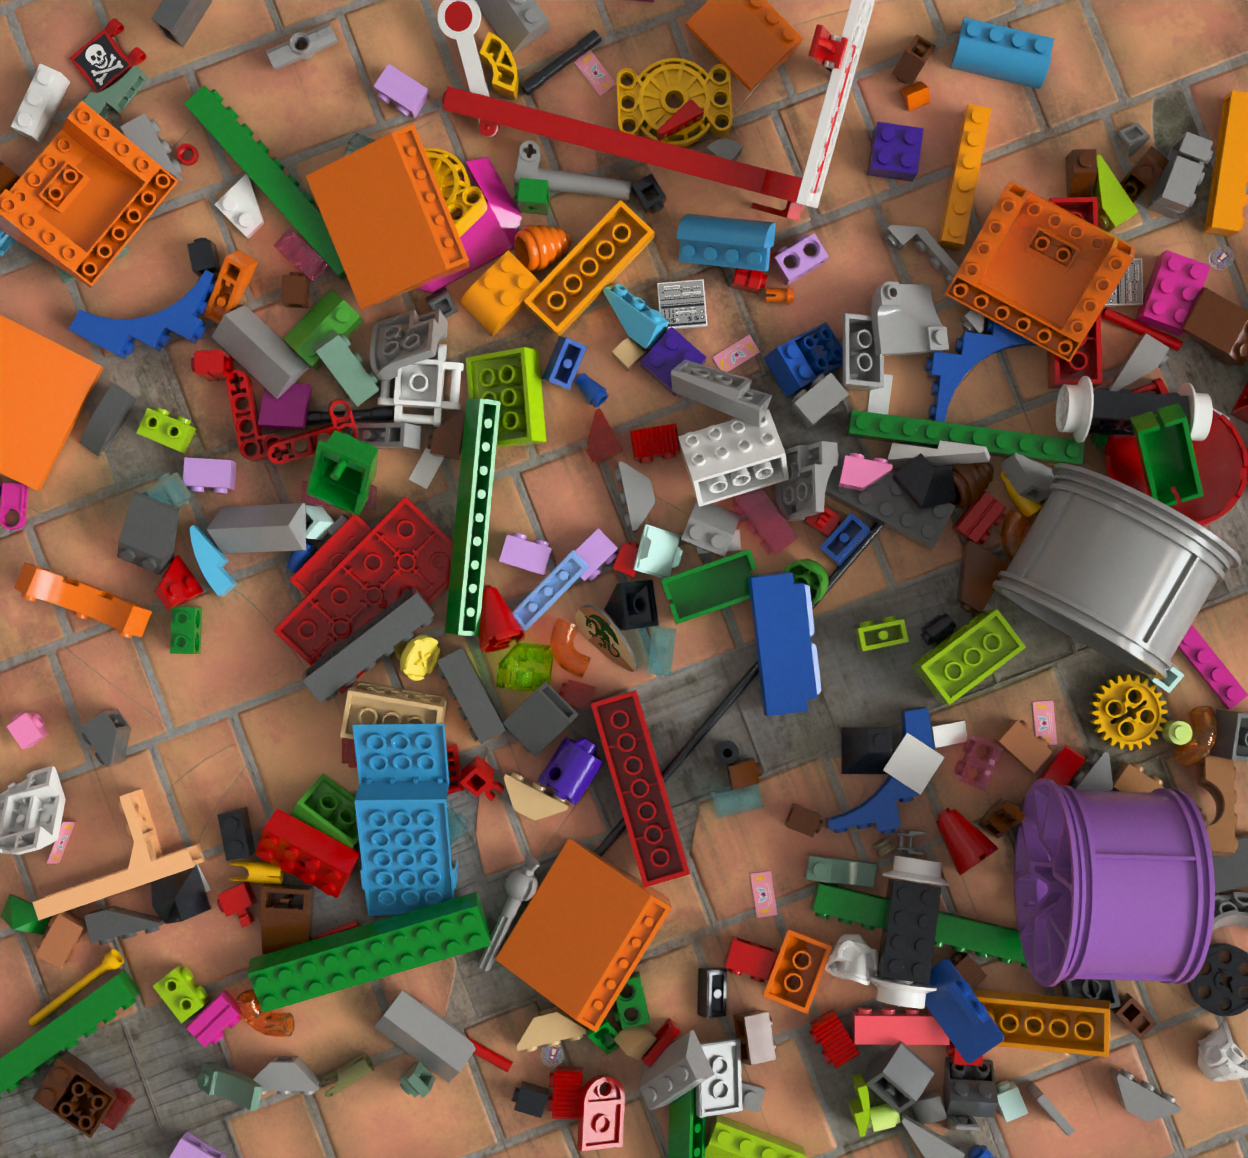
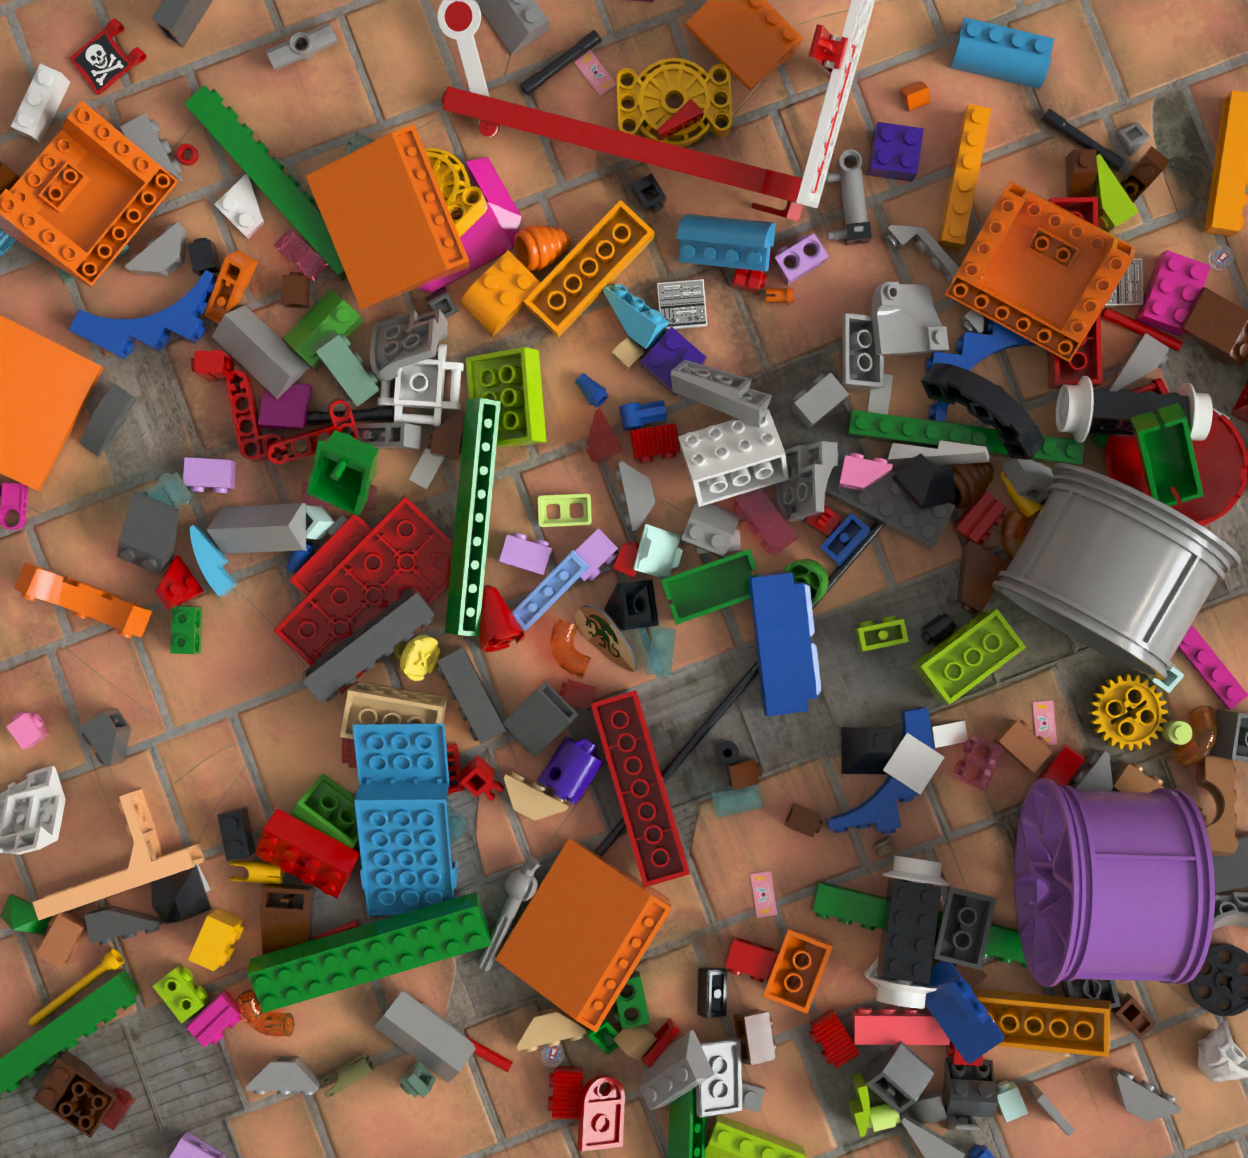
bright pink sticker [46,822,76,864] -> none
sand green slope [80,65,148,119] -> none
lime brick [137,406,196,454] -> none
sand green slope [198,1063,263,1111] -> none
red brick [217,882,258,928] -> none
lavender brick [373,64,430,119] -> none
yellow brick [480,31,519,100] -> none
clear neon green slope [496,642,555,691] -> none
black brick [512,1081,549,1118] -> none
light grey axle [514,140,631,200] -> none
green brick [514,178,550,215] -> none
blue brick [542,336,587,390] -> none
light grey brick [706,139,743,161] -> none
bright pink sticker [712,334,760,372] -> none
blue slope [763,322,843,398] -> none
sand green slope [804,854,877,888] -> none
white head [825,934,878,985] -> none
reddish brown slope [892,34,936,86] -> none
light grey piece [895,830,927,855] -> none
red cone [936,807,998,875] -> none
reddish brown brick [978,798,1026,839] -> none
light grey piece [1147,132,1213,219] -> none
none -> light grey slope [125,221,187,277]
none -> yellow brick [188,908,245,971]
none -> yellowish green piece [538,494,592,527]
none -> blue piece [619,400,667,430]
none -> light grey piece [825,149,872,246]
none -> black brick [921,362,1045,460]
none -> dark grey slope [933,887,997,970]
none -> black piece [1041,108,1126,172]

